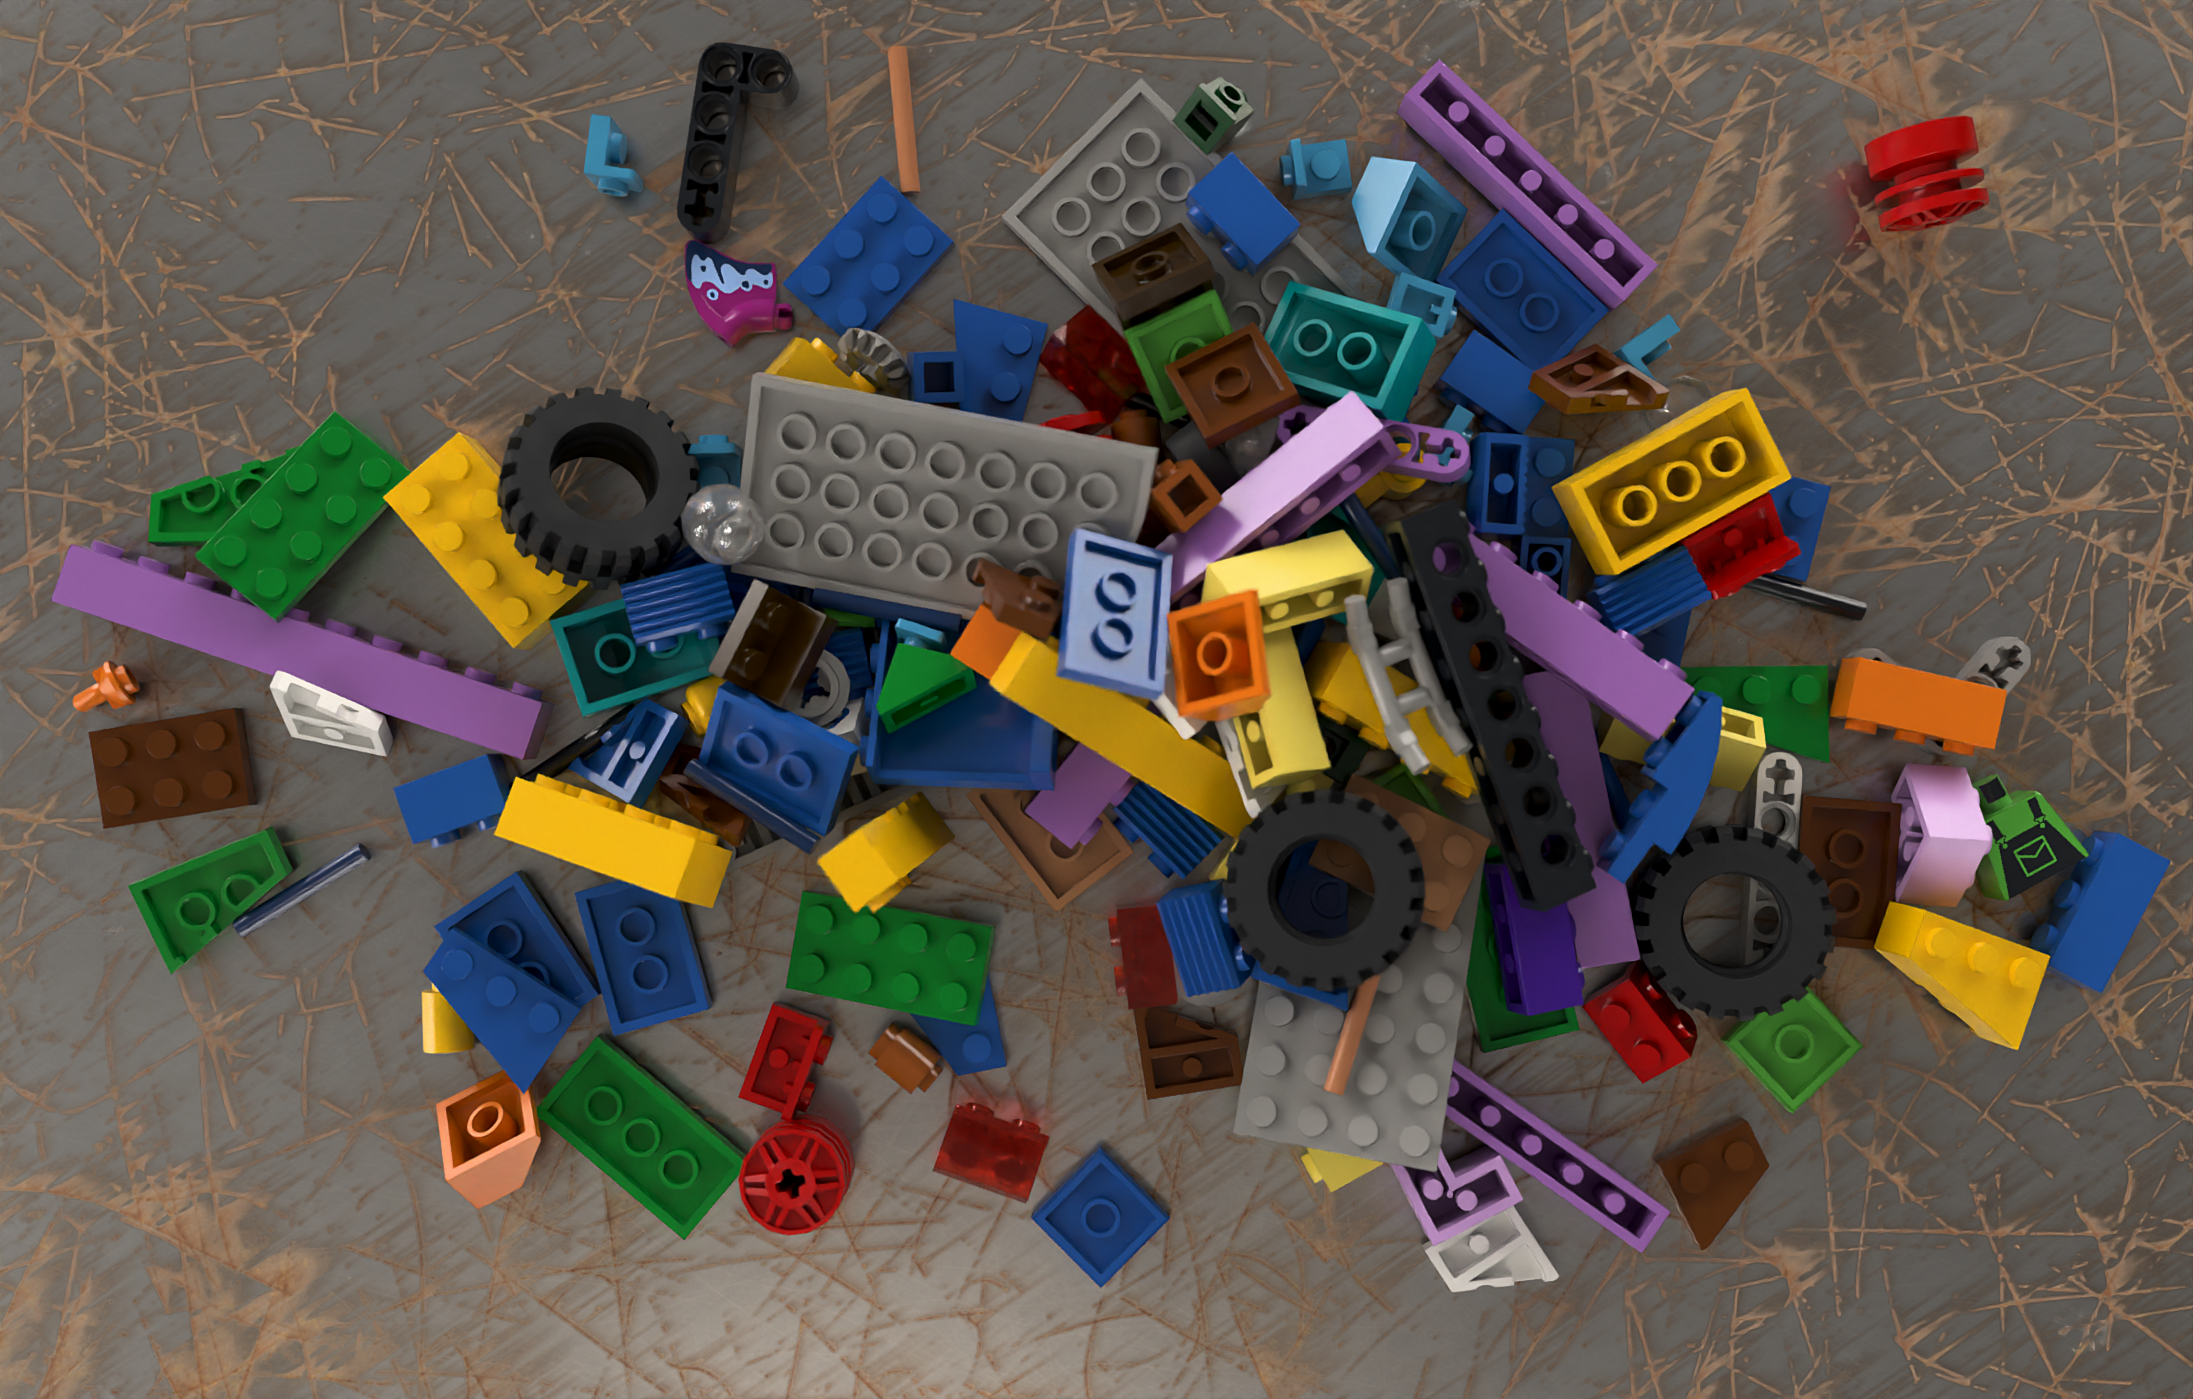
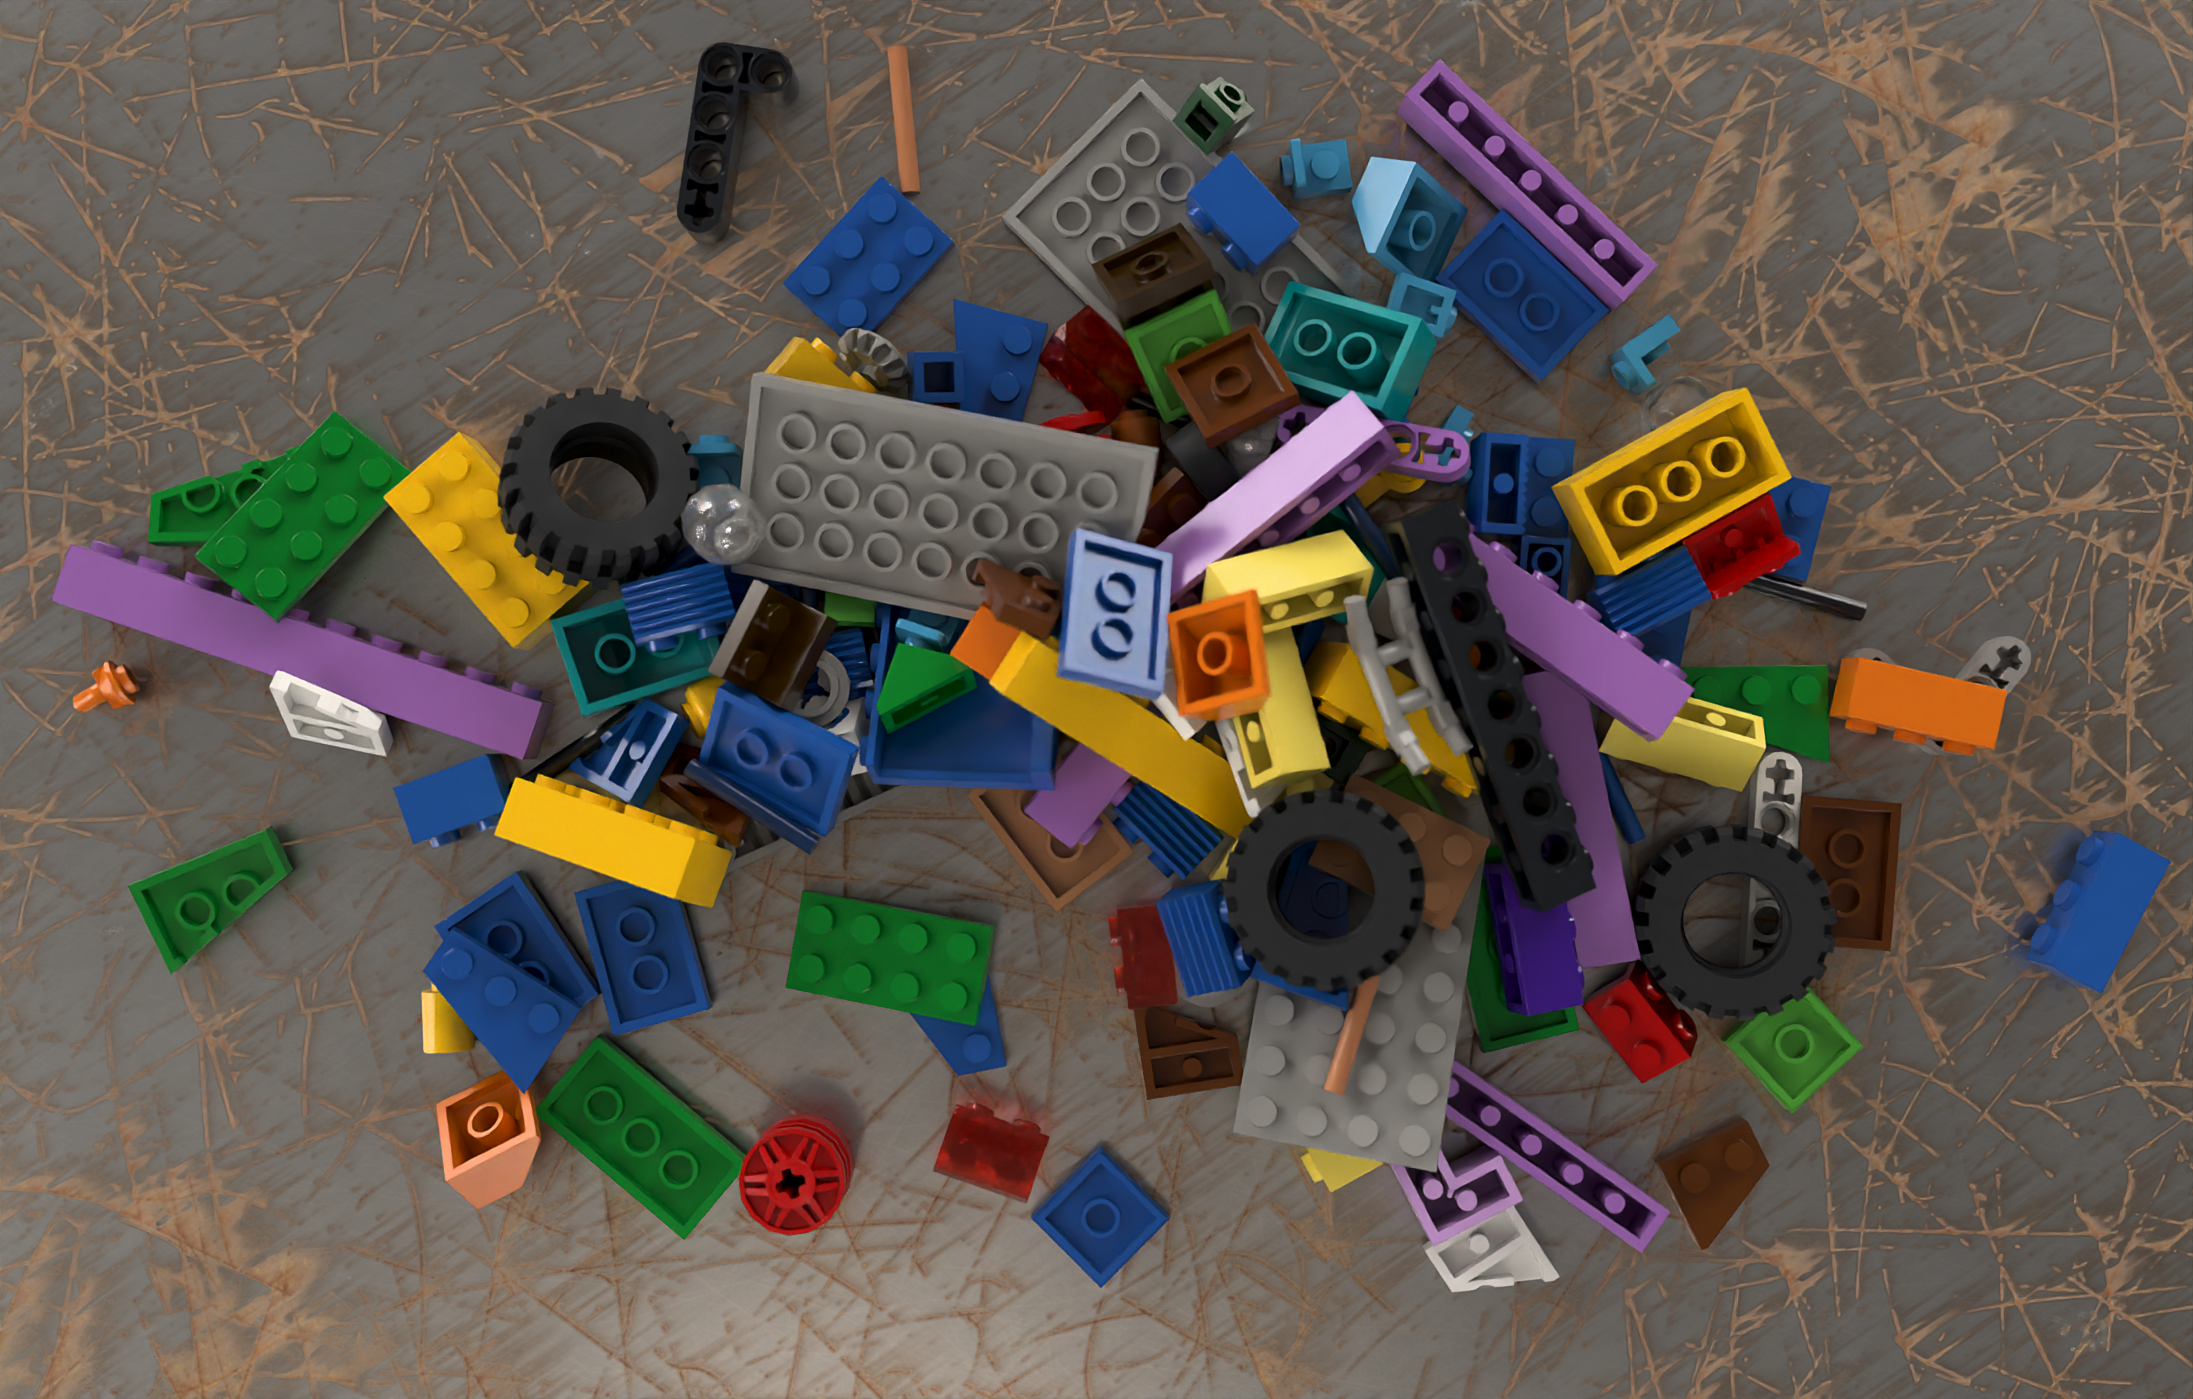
reddish brown plate [89,708,257,829] -> none
dark blue bar [233,843,371,938] -> none
dark azure bracket [584,114,644,197] -> none
magenta arm [684,240,793,348] -> none
red bracket [738,1001,834,1122] -> none
dark blue bar [812,588,963,634] -> none
yellow wedge [817,791,956,912] -> none
dark orange brick [868,1022,943,1094] -> none
dark orange brick [1149,459,1224,533] -> none
blue piece [1432,330,1545,435] -> none
reddish brown wing [1528,343,1670,414] -> none
blue slope [1596,690,1722,884] -> none
red wheel [1864,116,1989,232] -> none
yellow wedge [1874,901,2050,1051] -> none
lavender brick [1891,763,1993,907] -> none
torso [1972,774,2089,901] -> none

